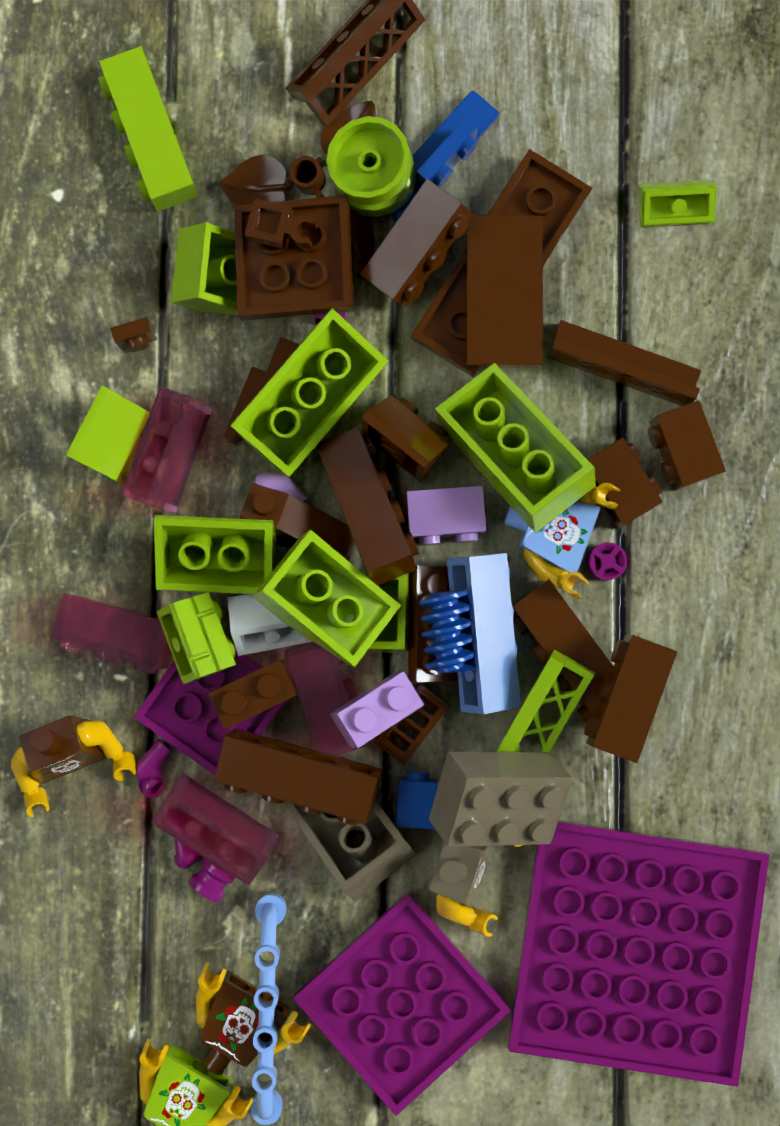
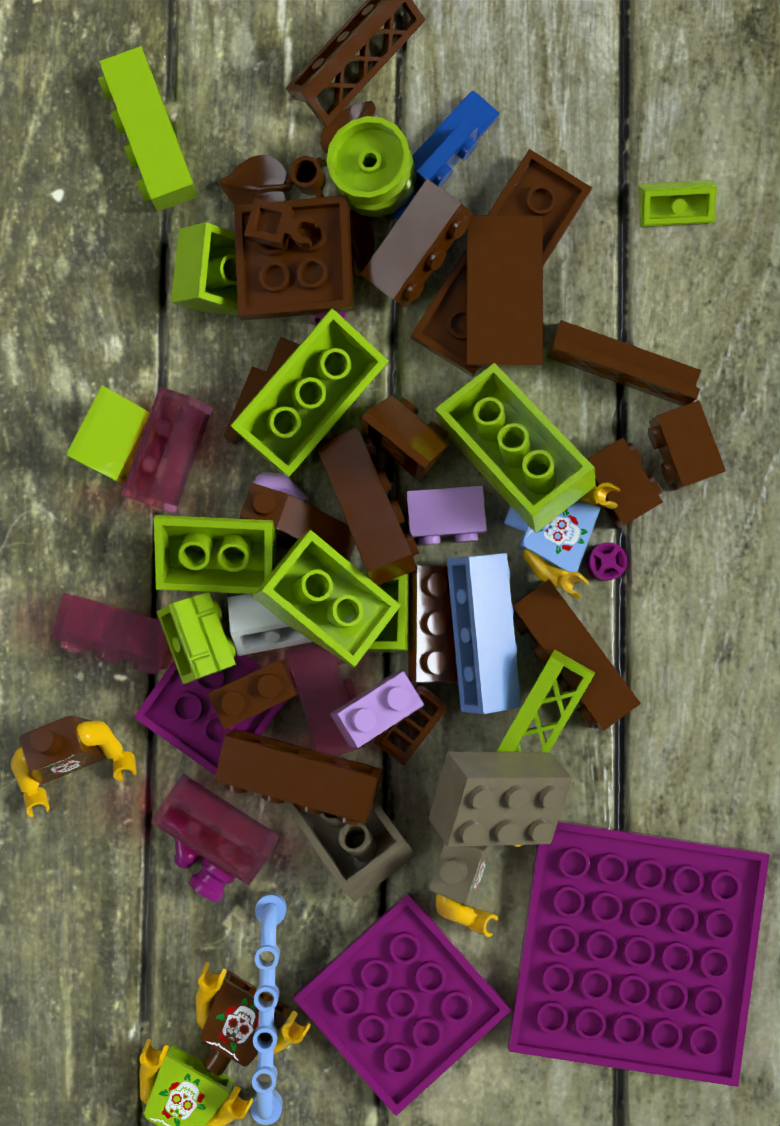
reddish brown plate [110,317,157,352] -> none
magenta arm [136,739,173,798] -> none
blue brick [395,770,438,830] -> none
blue piece [419,590,476,673] -> none
reddish brown brick [584,635,678,763] -> none

